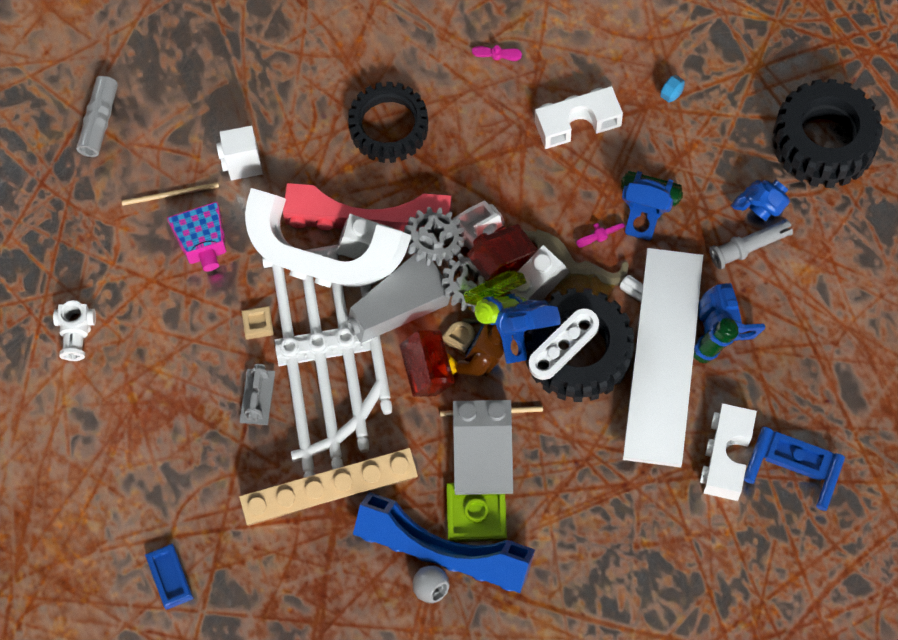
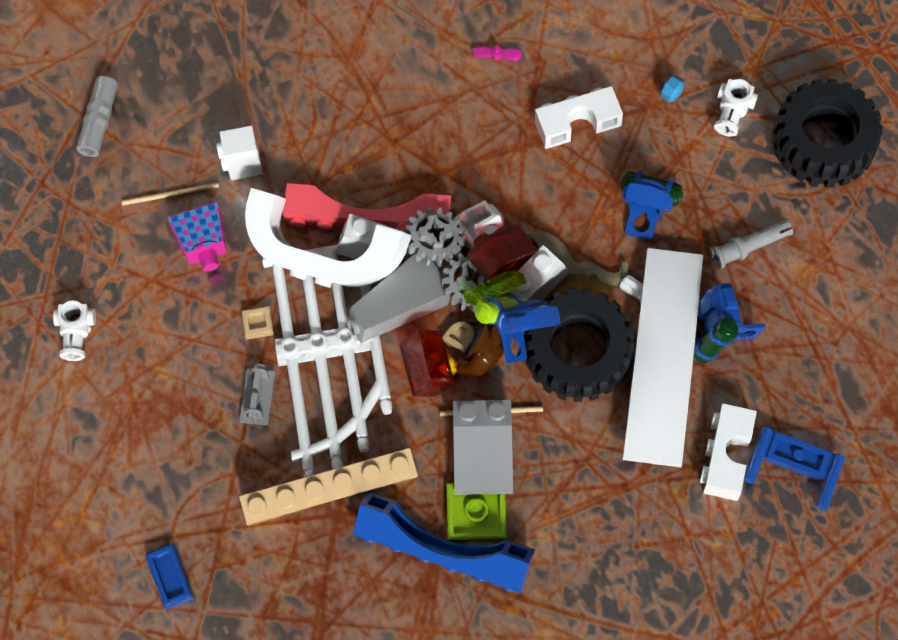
black tyre [348,82,428,163] -> none
light grey piece [412,565,449,603] -> none
white plate [529,309,599,380] -> none
dark pink piece [576,223,625,248] -> none
blue head [730,179,790,221] -> none
none -> white connector [714,79,759,137]

